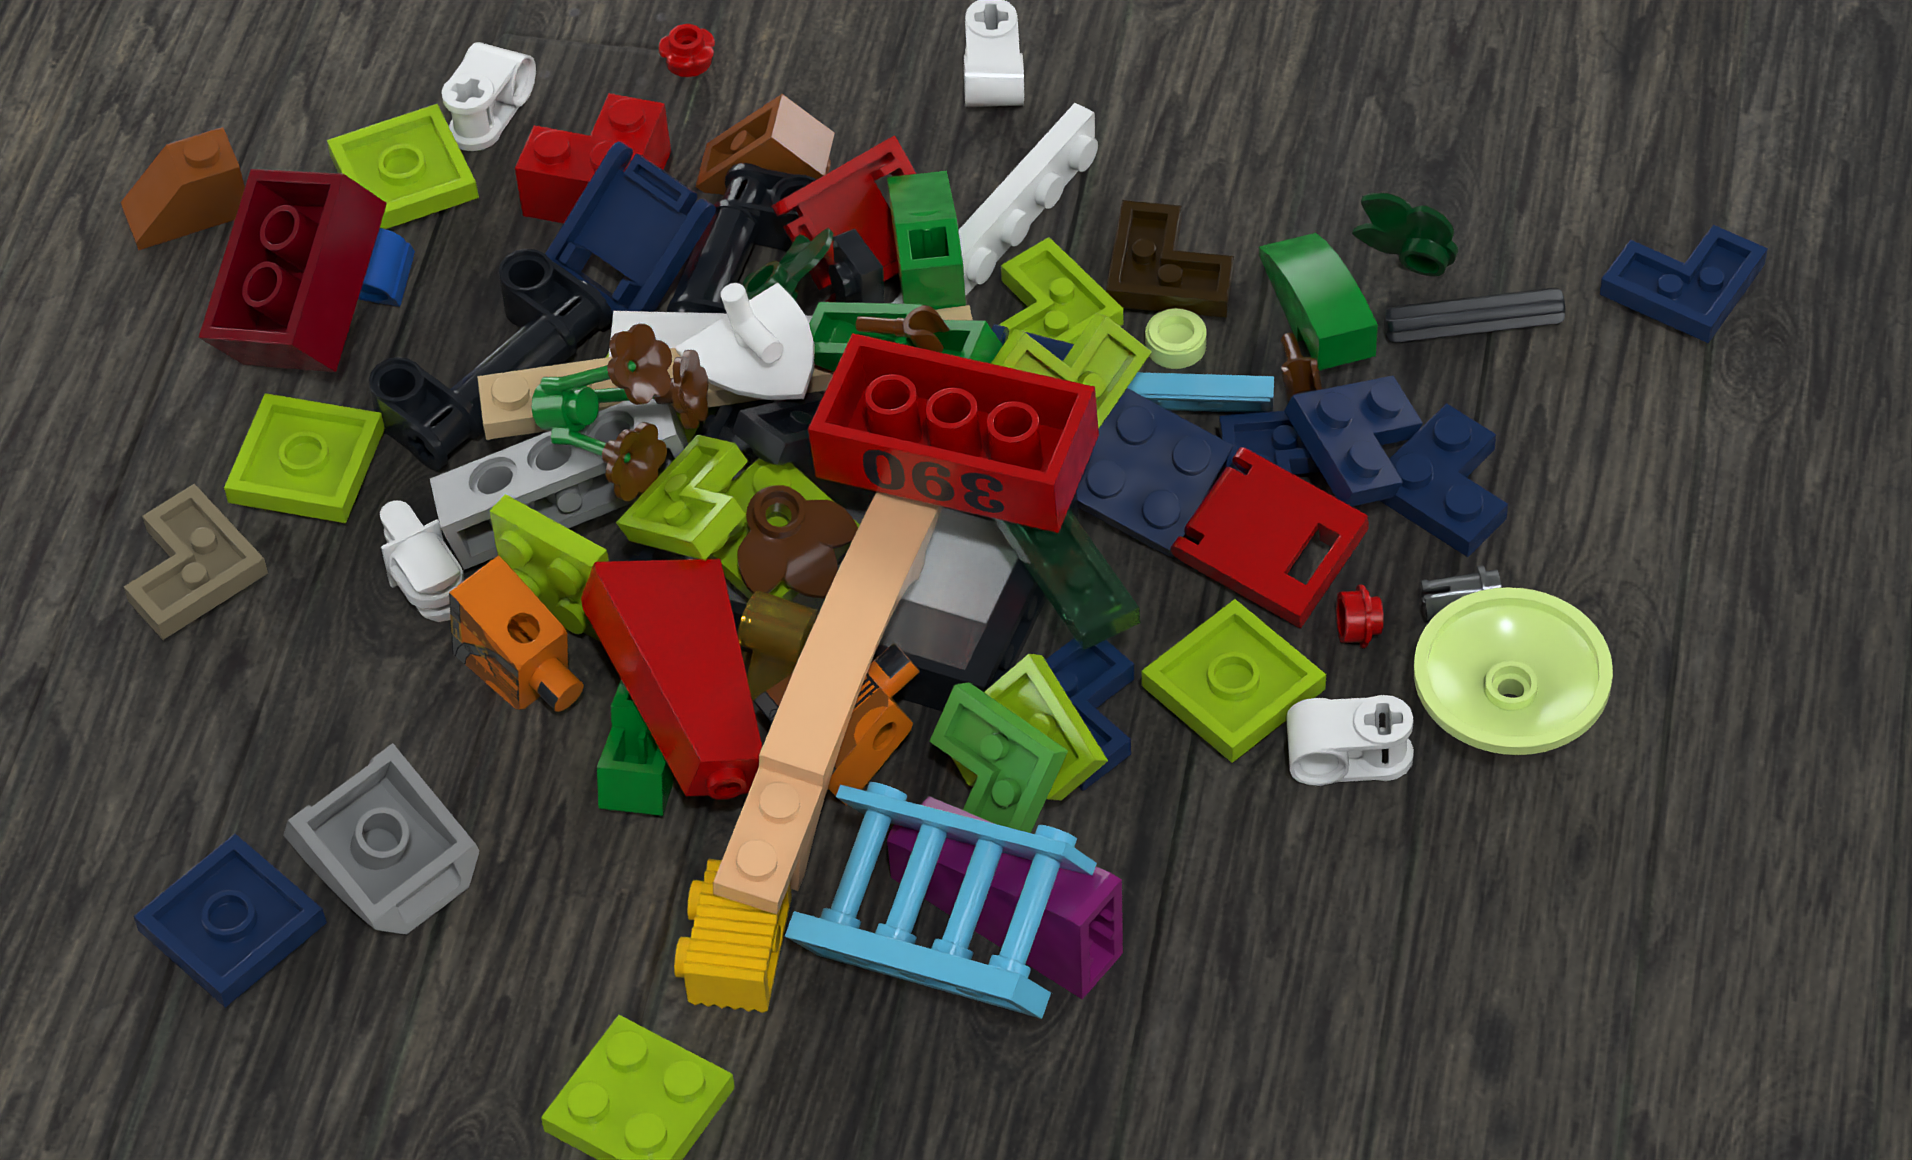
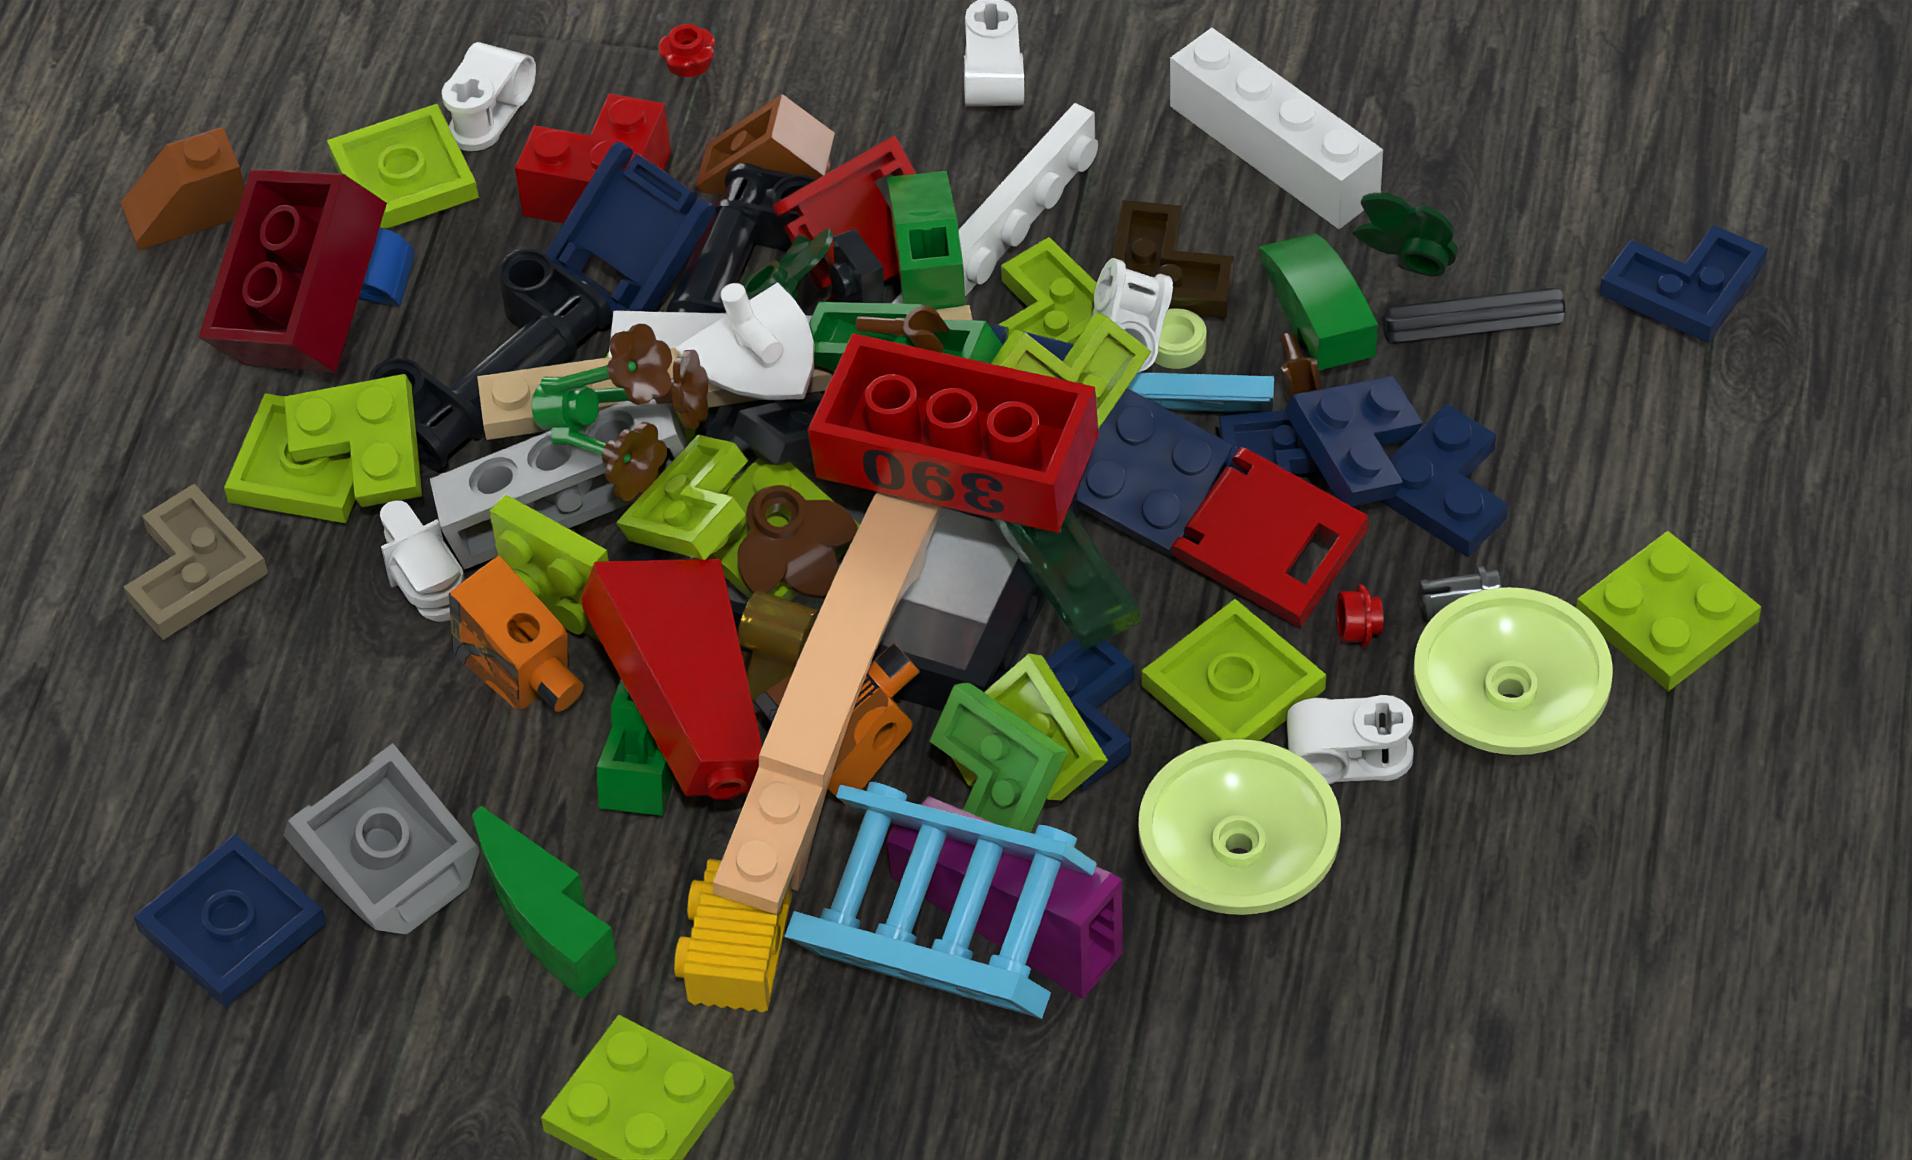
none -> lime plate [284,374,422,507]
none -> green slope [472,806,618,999]
none -> white piece [1091,258,1173,372]
none -> yellowish green dish [1139,739,1341,915]
none -> white brick [1170,28,1383,229]
none -> lime plate [1576,531,1761,691]

